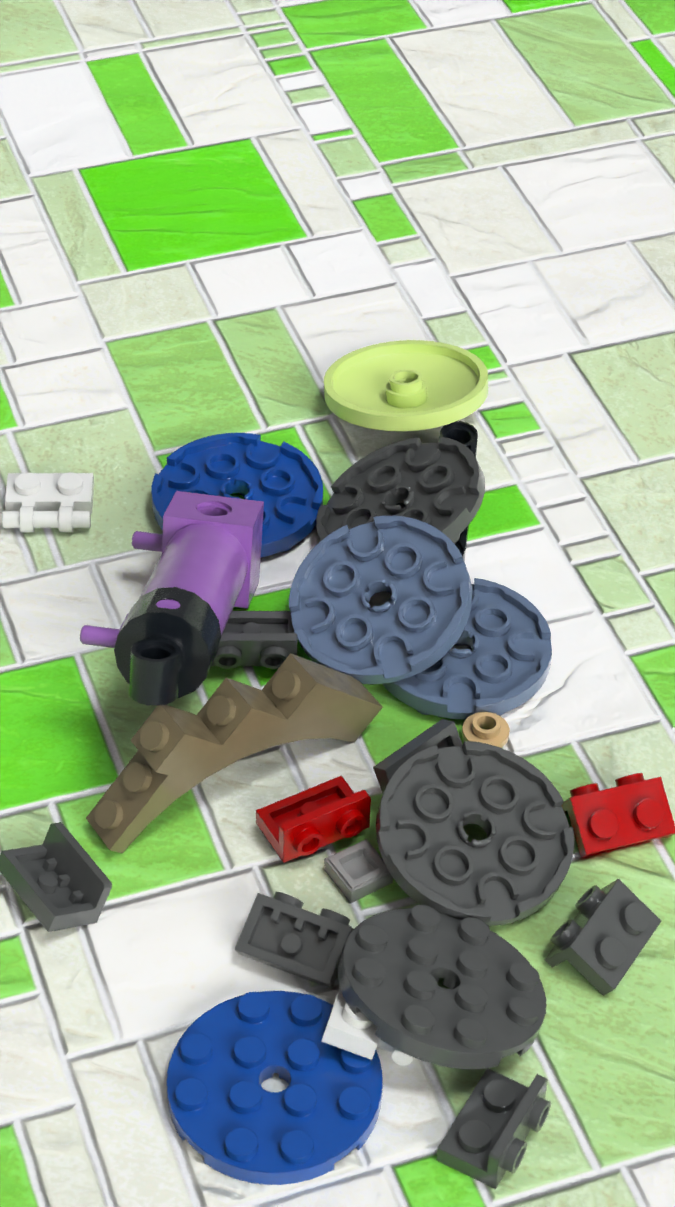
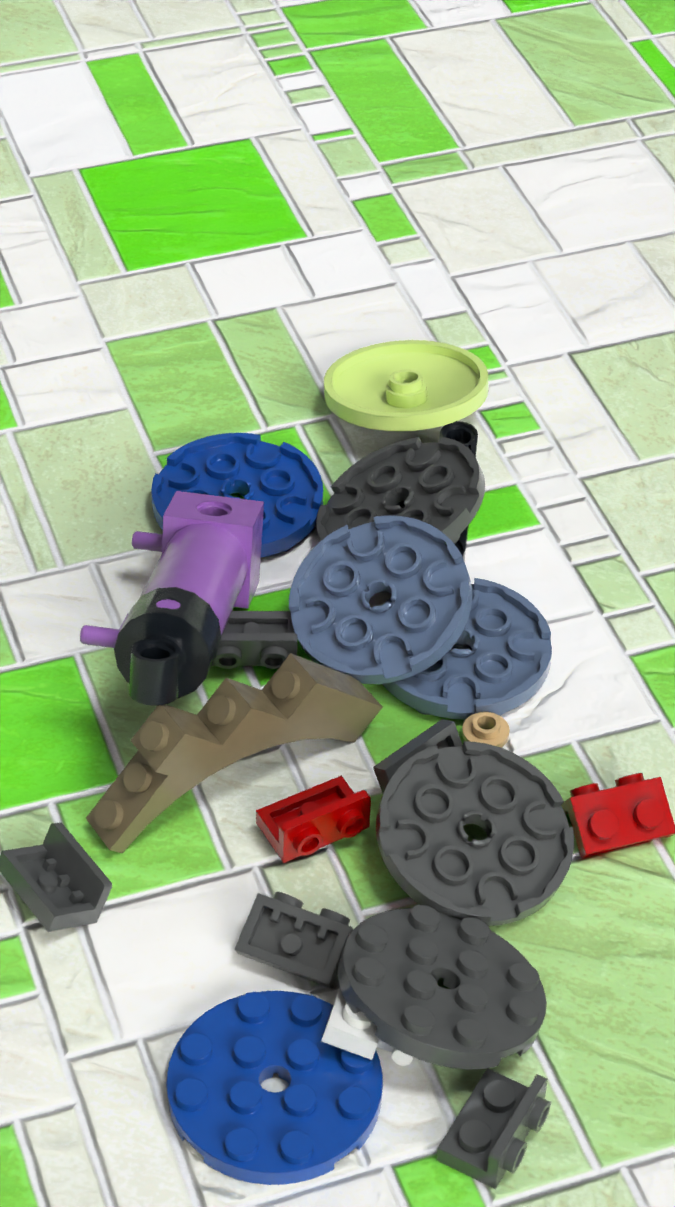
white plate [2,472,94,532] -> none
light grey tile [324,839,393,903] -> none
dark grey bracket [545,879,661,996] -> none

